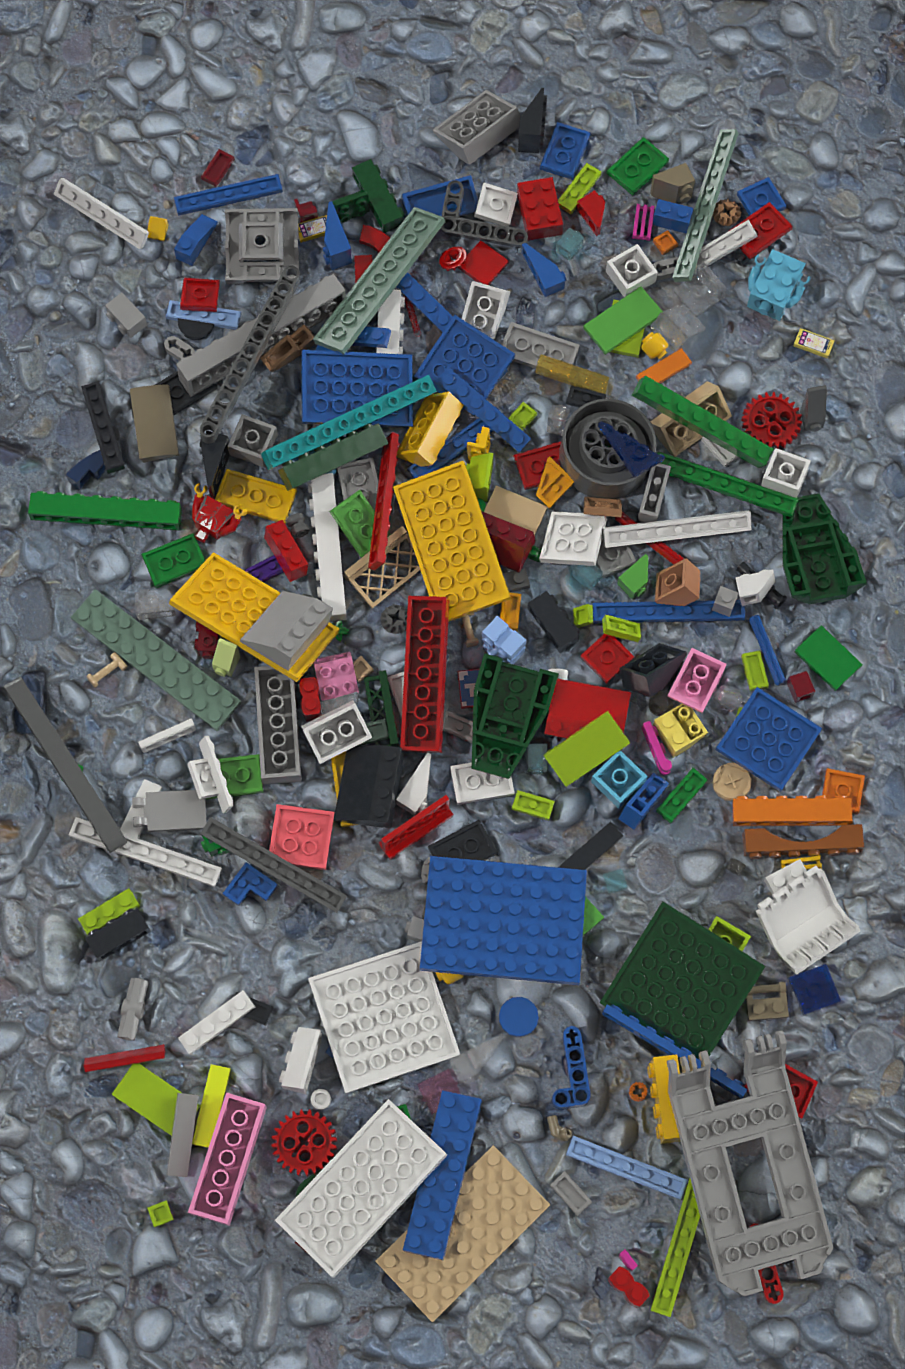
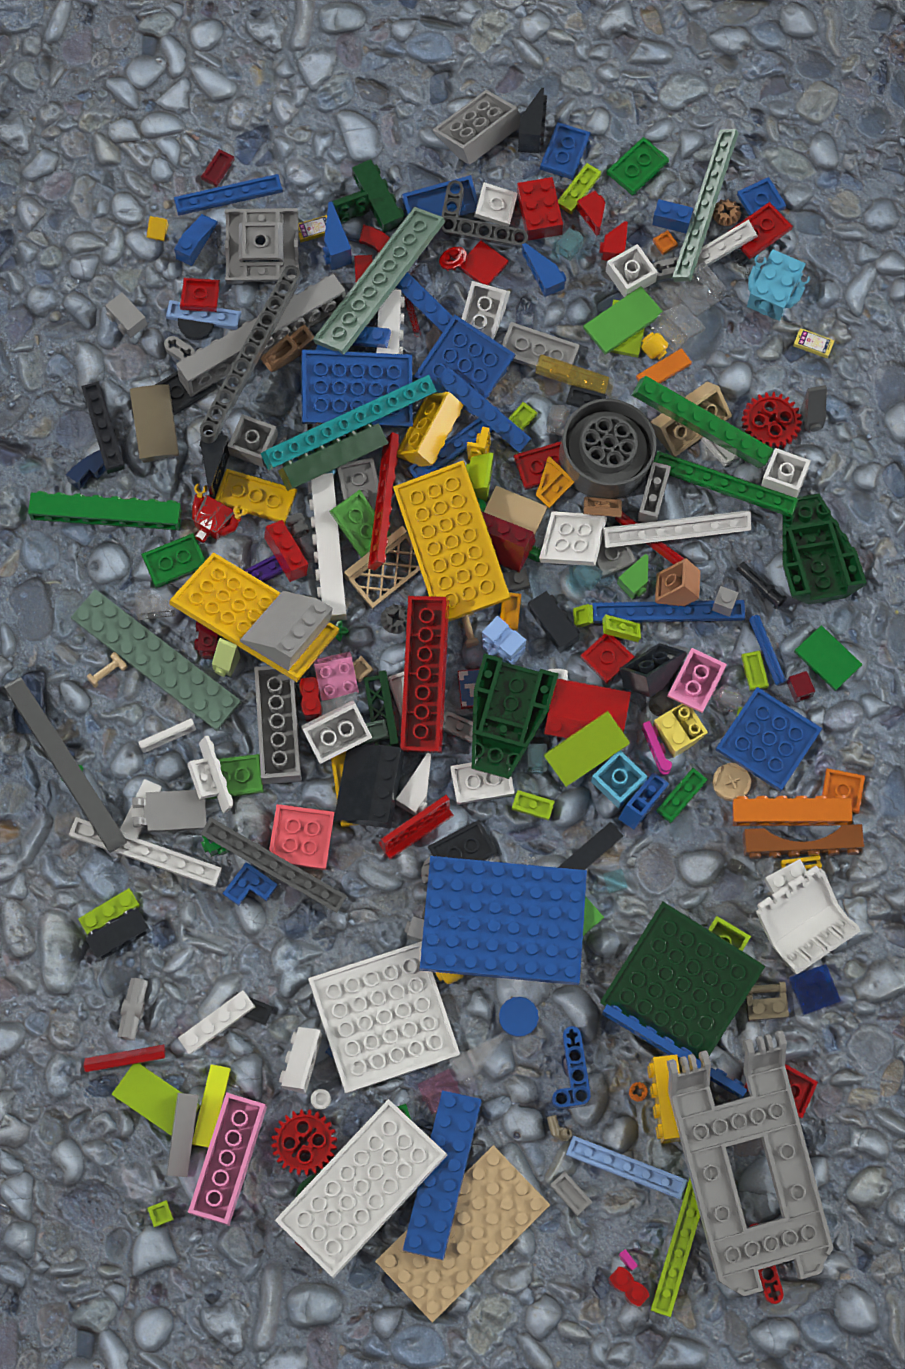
white plate [54,178,149,249] -> none
dark red panel [294,199,318,223] -> none
clear blue wing [598,421,665,478] -> none
dark pink tile [632,204,655,241] -> none
dark tan slope [650,163,695,204] -> none
white slope [736,569,776,606] -> none
none -> red slope [599,221,628,261]

